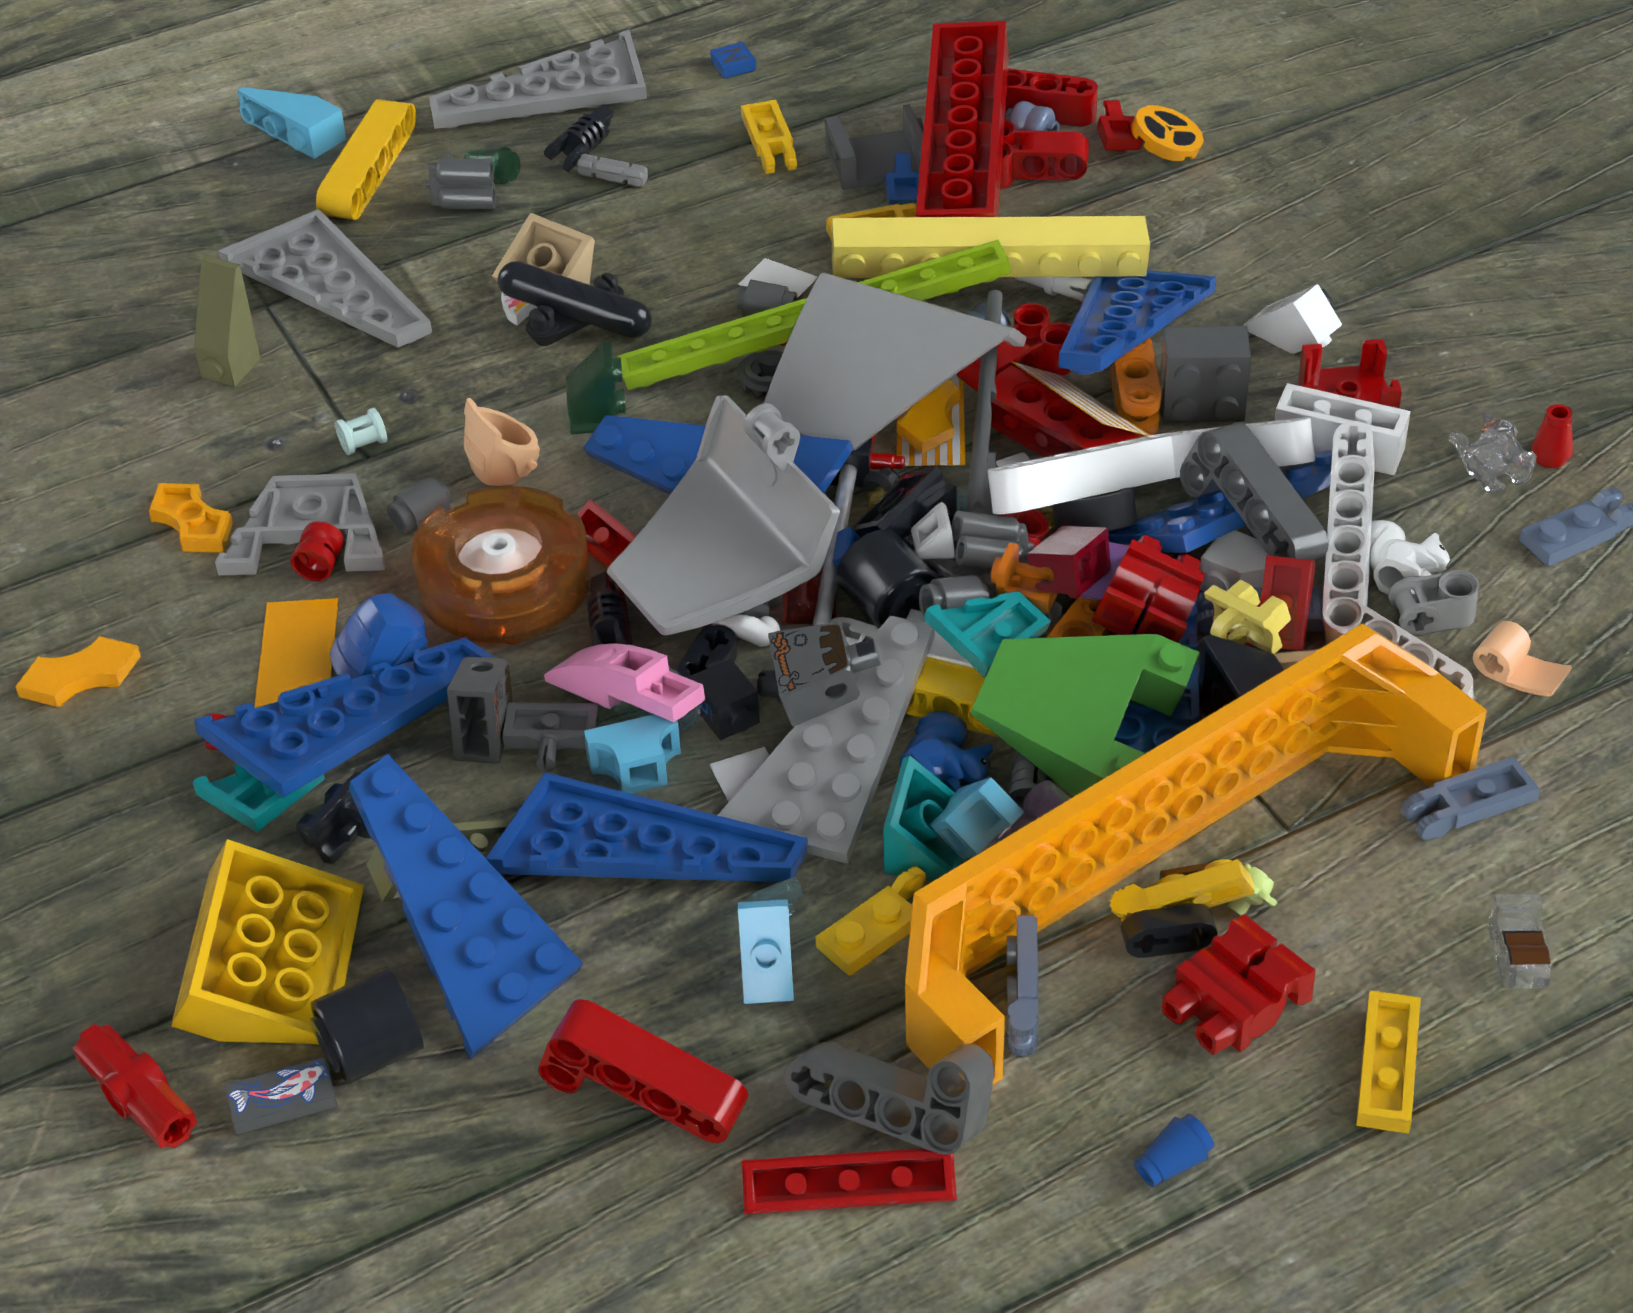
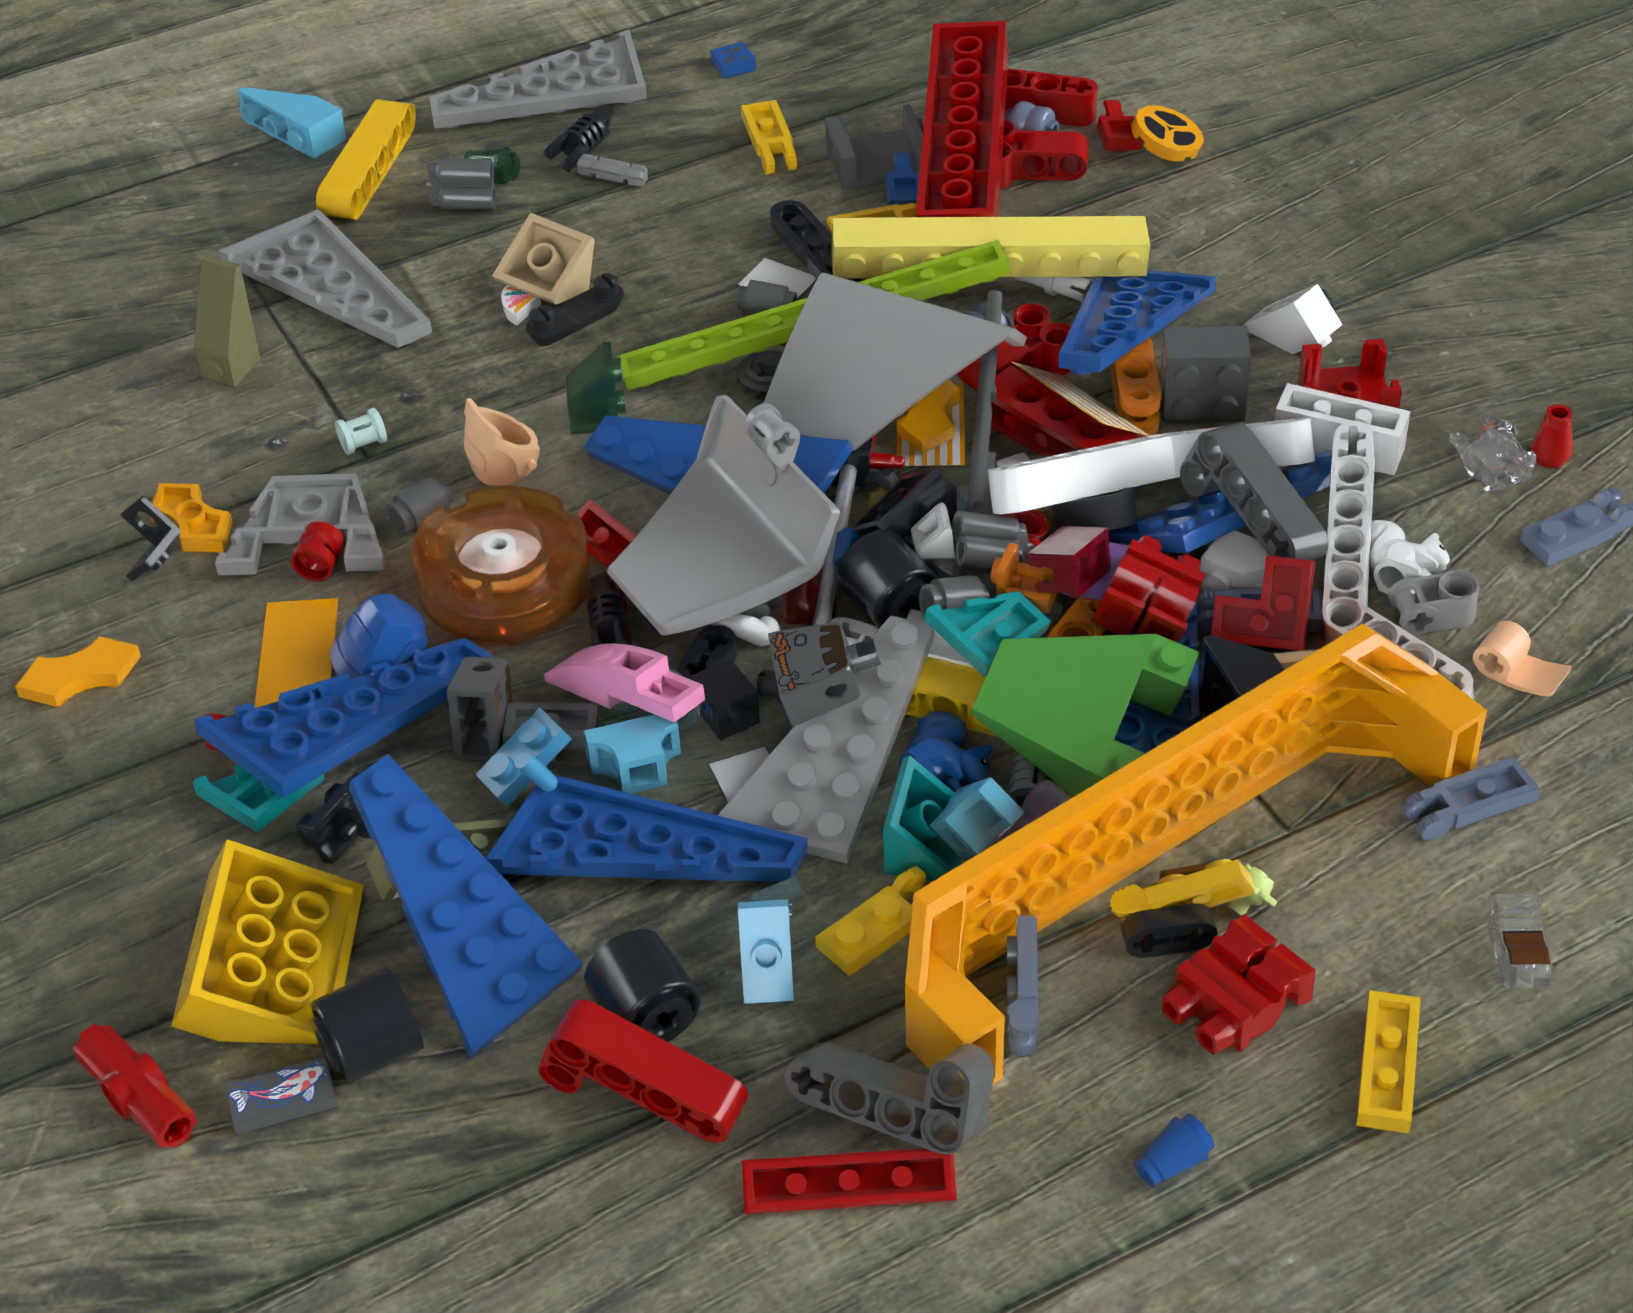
black piece [498,261,652,338] -> none
light yellow hips [1204,580,1291,654] -> none
none -> black bracket [120,496,181,582]
none -> dark azure plate [476,707,572,806]
none -> black piece [584,928,701,1042]
none -> black plate [770,200,862,282]

